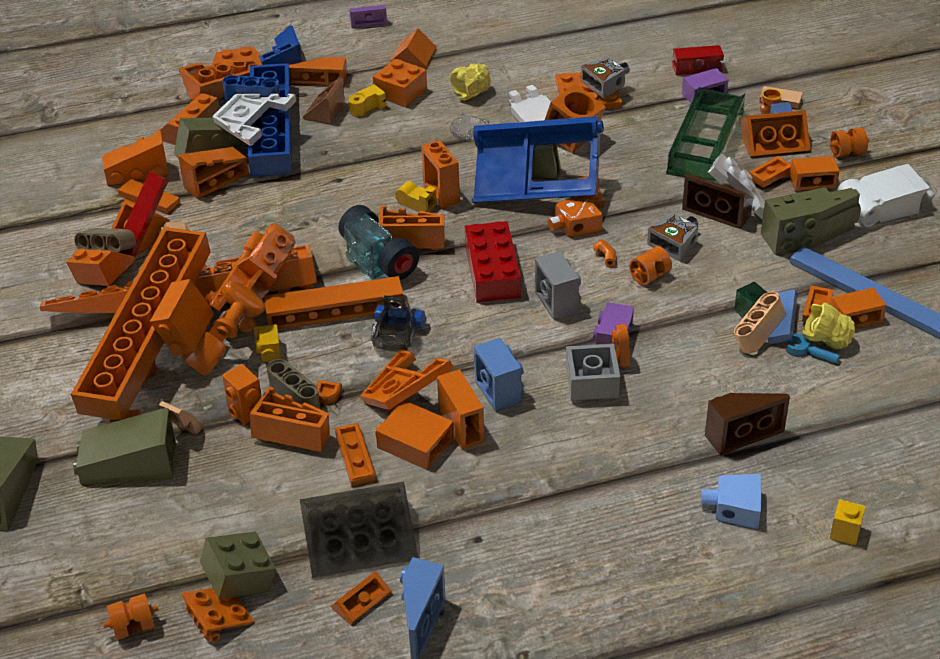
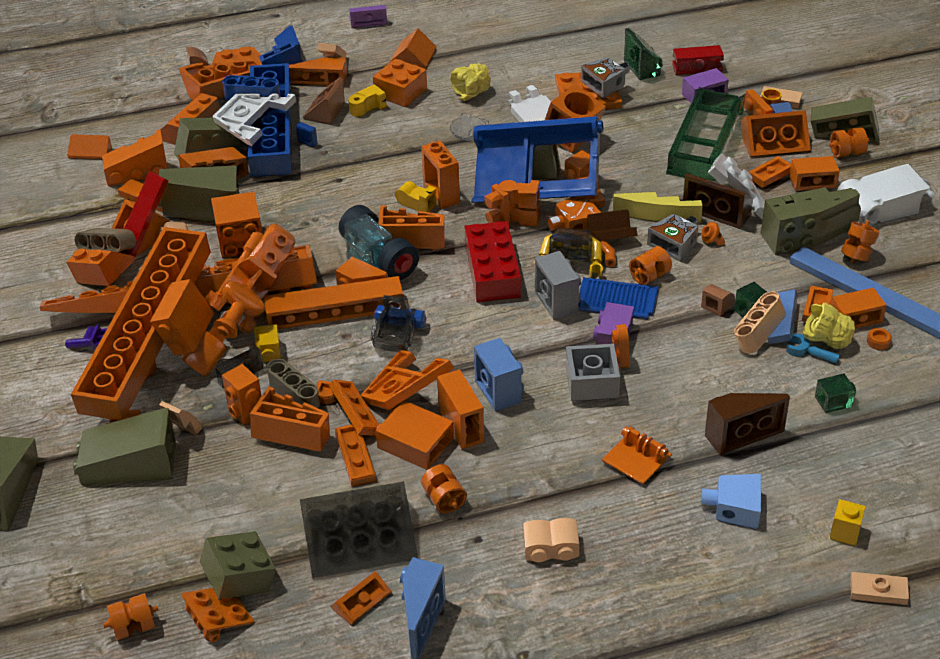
none -> dark purple arm [65,325,107,351]
none -> orange slope [67,134,112,159]
none -> olive slope [158,166,240,223]
none -> nougat brick [186,47,209,66]
none -> orange brick [211,192,262,258]
none -> clear smoke plate [215,346,264,388]
none -> blue tile [296,122,318,148]
none -> light nougat plate [317,43,347,57]
none -> orange tile [329,380,379,436]
none -> orange slope [335,256,388,285]
none -> orange wheel [421,464,467,514]
none -> orange hips [484,180,541,227]
none -> light nougat brick [523,518,579,563]
none -> clear smoke torso [534,228,603,279]
none -> orange brick [564,150,590,180]
none -> blue window [578,277,659,319]
none -> reddish brown panel [587,209,638,241]
none -> orange hinge [602,426,672,484]
none -> light yellow slope [613,192,702,223]
none -> clear green slope [624,28,663,80]
none -> nougat brick [701,284,735,317]
none -> orange plate [702,222,725,246]
none -> orange plate [743,89,773,115]
none -> olive wedge [811,97,880,143]
none -> clear green brick [815,373,856,413]
none -> orange wheel [841,220,880,263]
none -> light nougat plate [850,572,909,605]
none -> orange tile [867,328,892,350]

